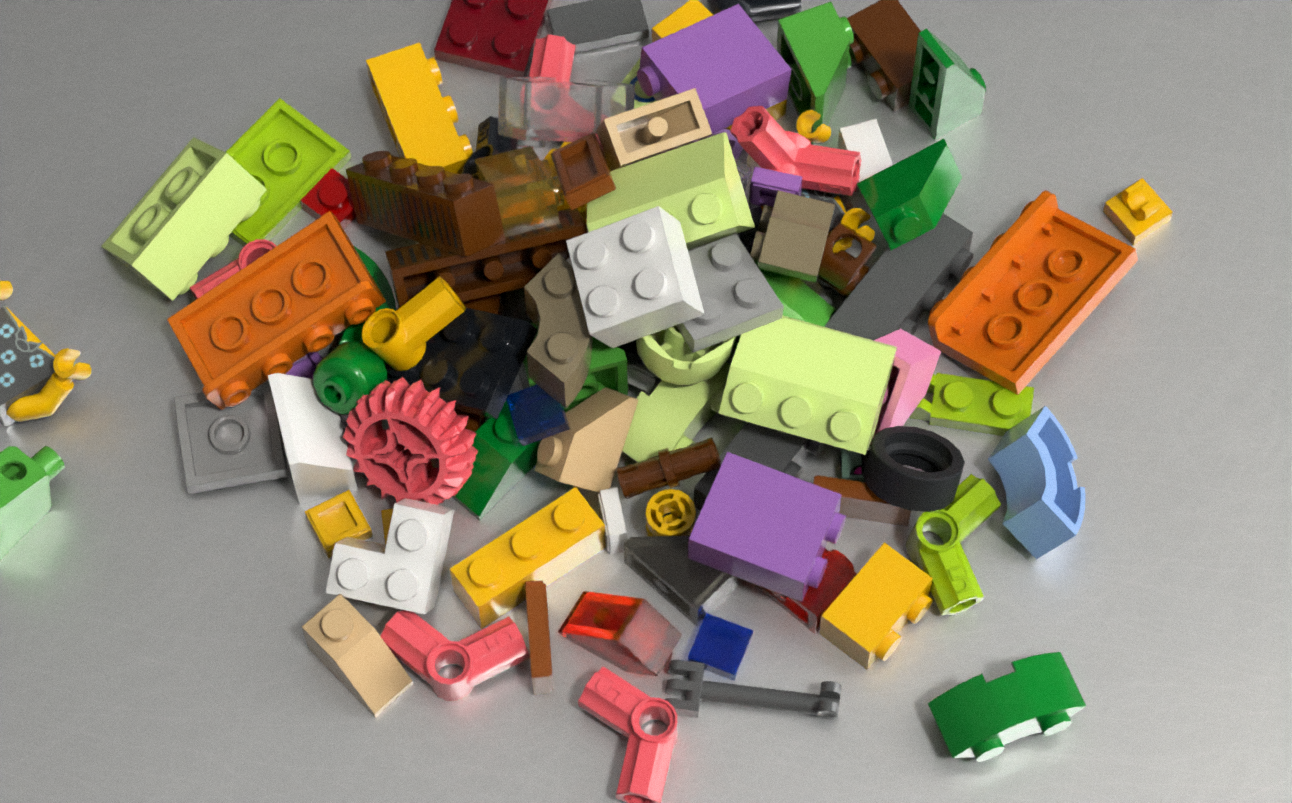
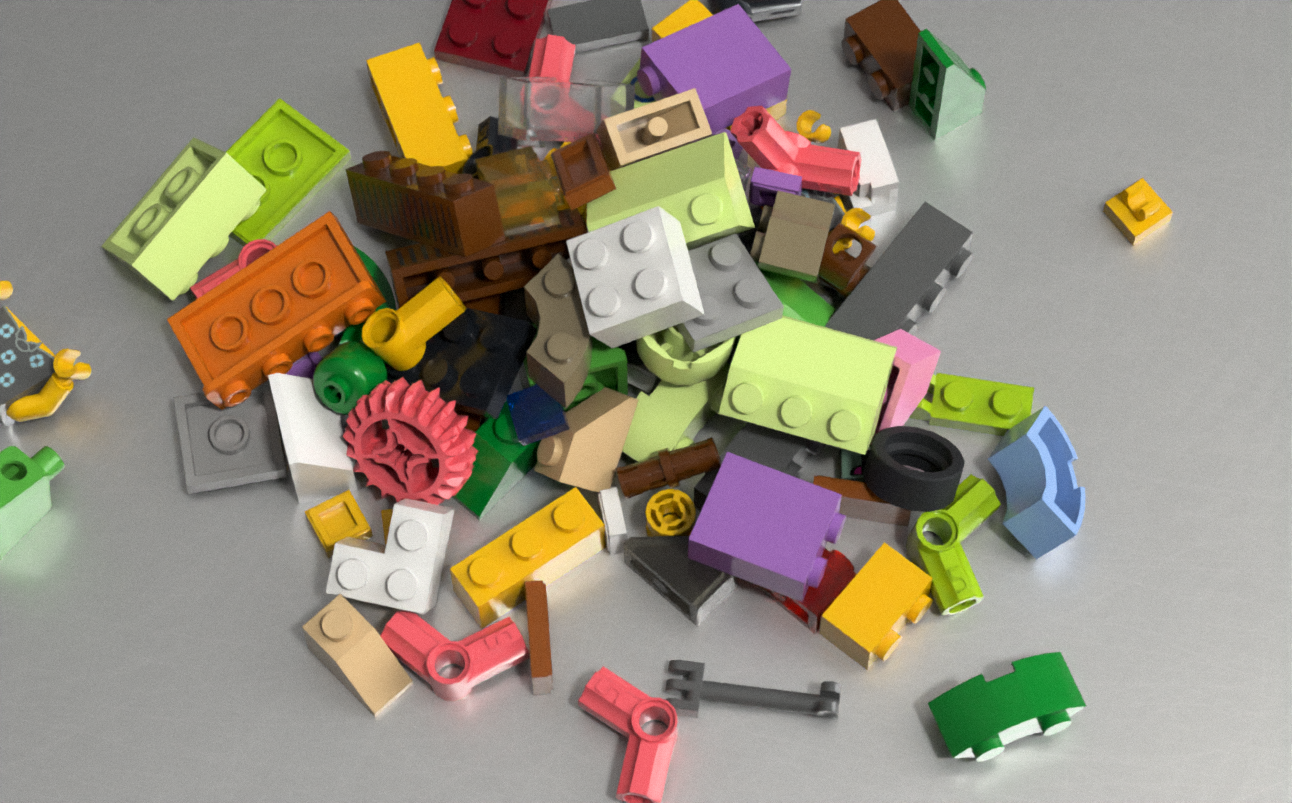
red plate [300,168,356,229] -> none
clear red slope [558,591,682,677] -> none
clear blue tile [688,613,754,681] -> none
bright green slope [776,2,854,144] -> none
green slope [857,139,962,251] -> none
orange bracket [928,190,1138,395] -> none

